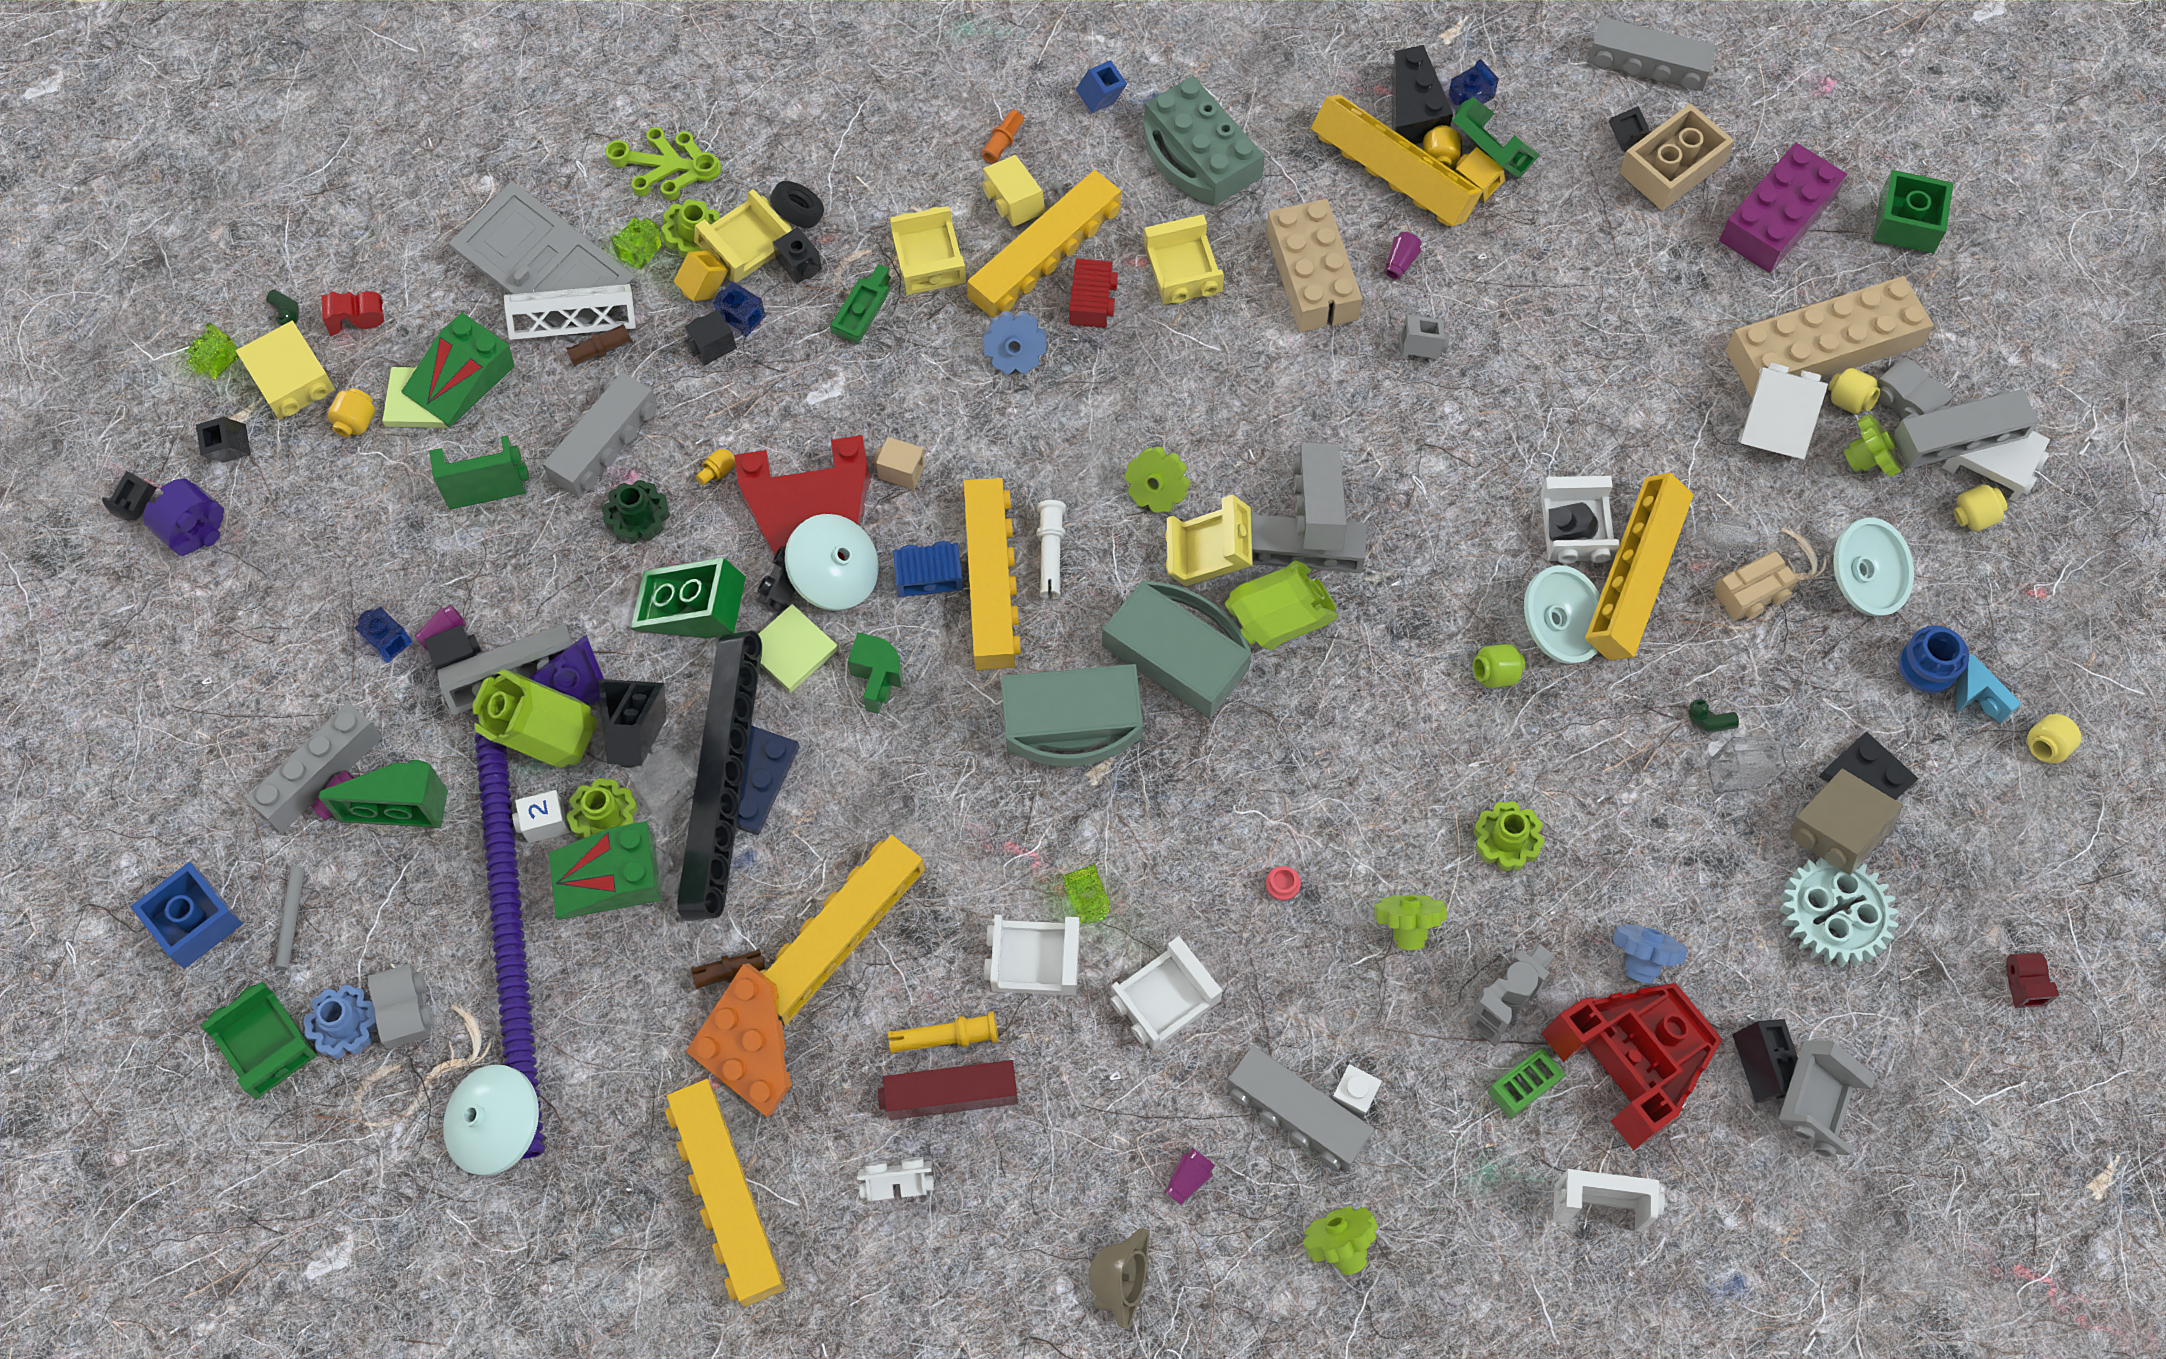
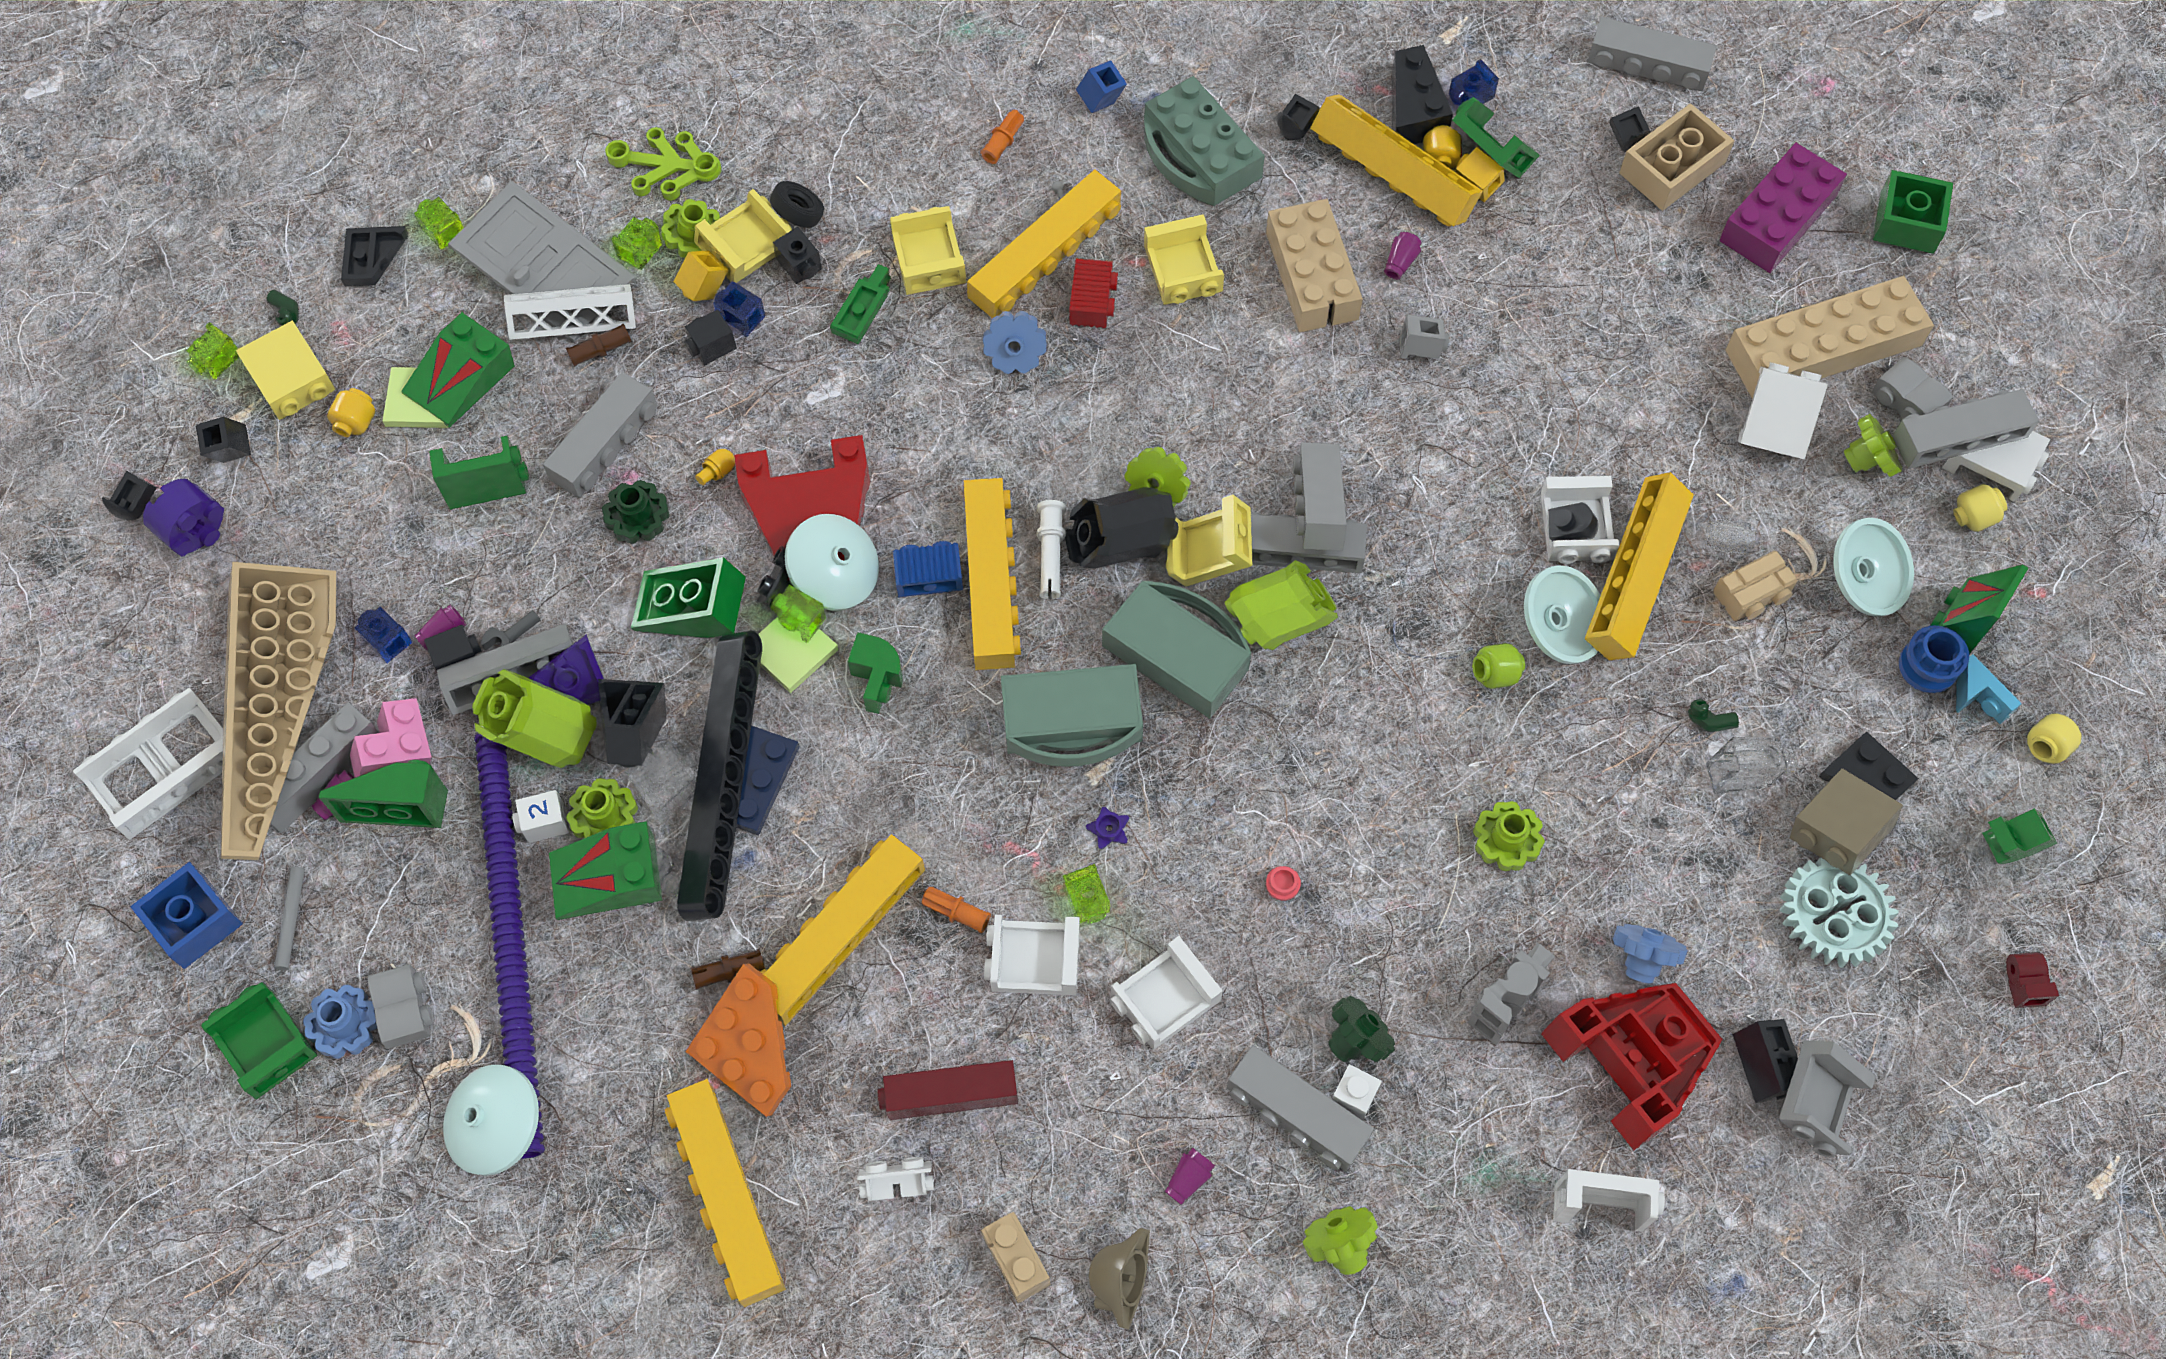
red leg [321,291,384,336] -> none
tan brick [874,437,926,490] -> none
yellow pin [888,1011,998,1054] -> none
light yellow brick [982,155,1046,227] -> none
lime plant [1374,894,1447,950] -> none
bright green slope [1487,1047,1566,1120] -> none
light yellow head [1828,368,1880,415] -> none
none -> white window [73,688,223,840]
none -> tan wedge [221,562,336,860]
none -> black wing [341,226,408,287]
none -> bright pink brick [350,698,432,778]
none -> clear neon green brick [414,197,464,250]
none -> dark grey bar [481,610,541,650]
none -> clear neon green brick [771,585,826,643]
none -> orange axle [921,887,991,933]
none -> tan brick [981,1212,1051,1303]
none -> black brick [1065,487,1179,569]
none -> dark purple plate [1086,807,1129,849]
none -> black plate [1276,94,1320,140]
none -> dark green plant [1328,996,1395,1063]
none -> green slope [1929,564,2029,655]
none -> green brick [1982,808,2058,864]

